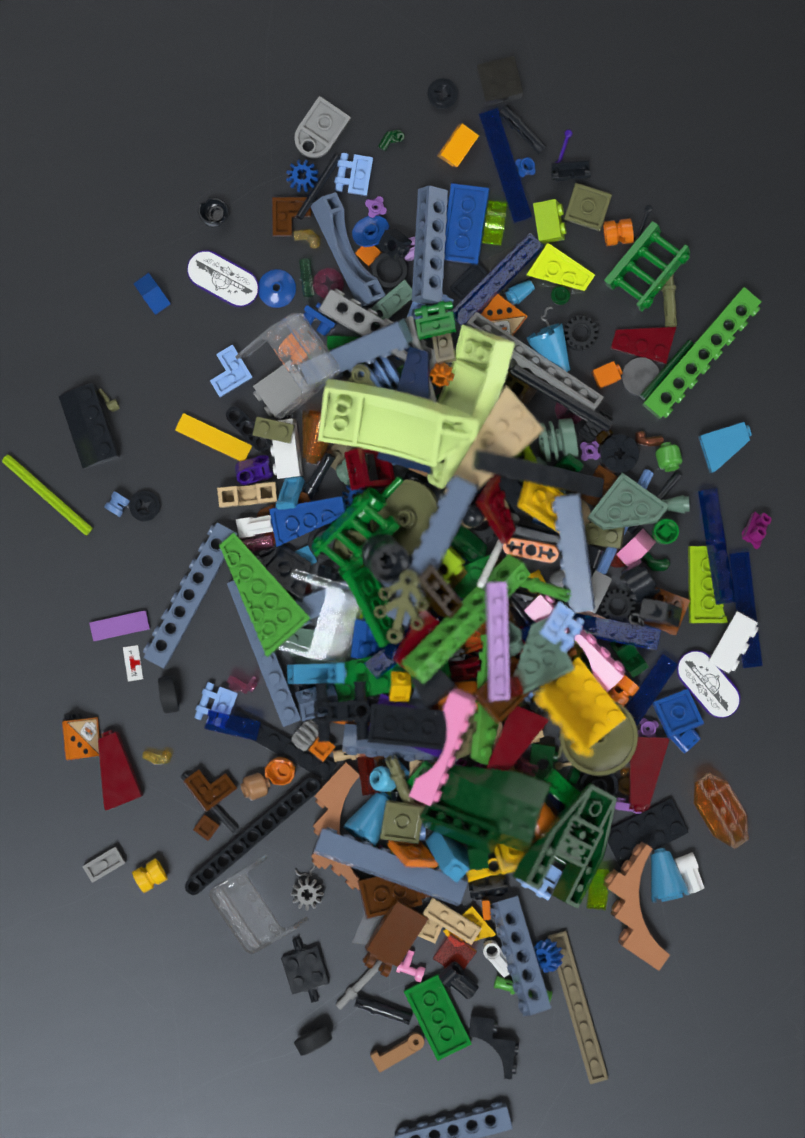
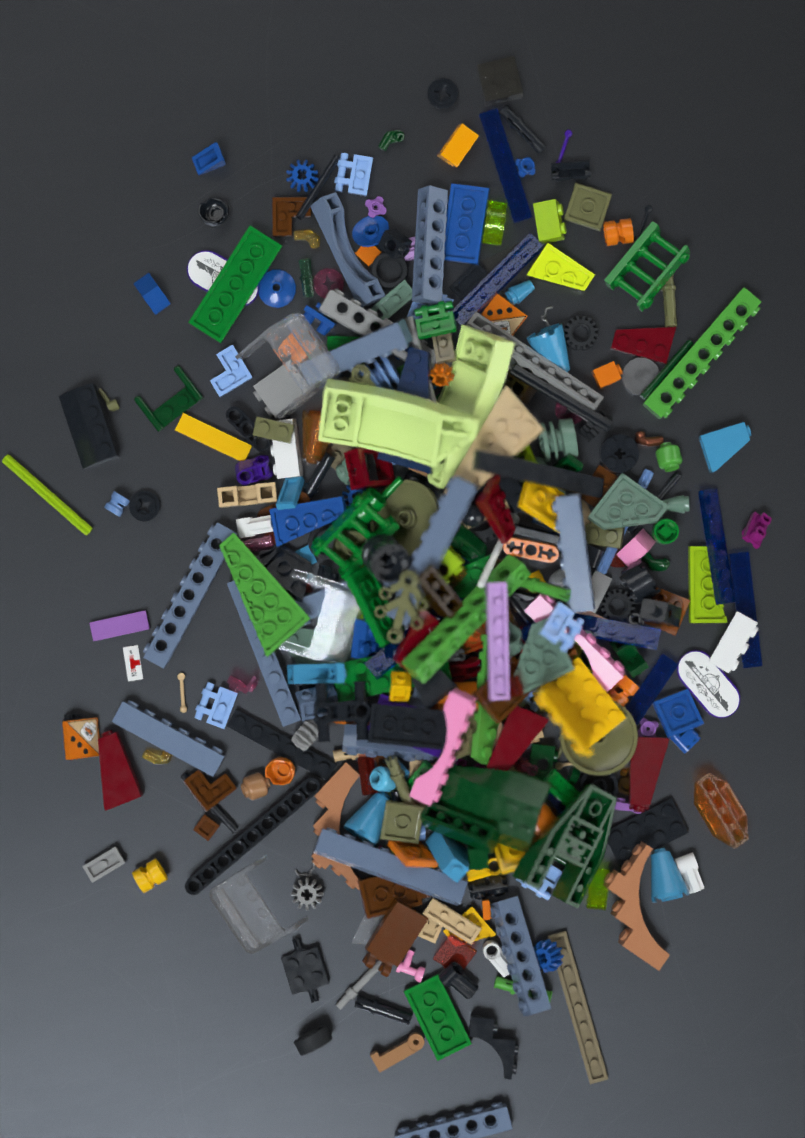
black tyre [158,676,180,714] -> none
clear blue plate [204,710,261,741] -> none
light grey plate [295,96,351,158] -> none
orange tile [308,738,335,762] -> none
dark green plate [551,286,570,305] -> none
medium lavender plate [580,441,600,461] -> none
dark brown tile [595,429,614,445] -> none
none -> sand blue brick [112,700,225,777]
none -> dark green plate [134,366,204,432]
none -> tan hinge [177,673,187,713]
none -> green plate [188,226,283,343]
none -> blue slope [192,142,226,175]

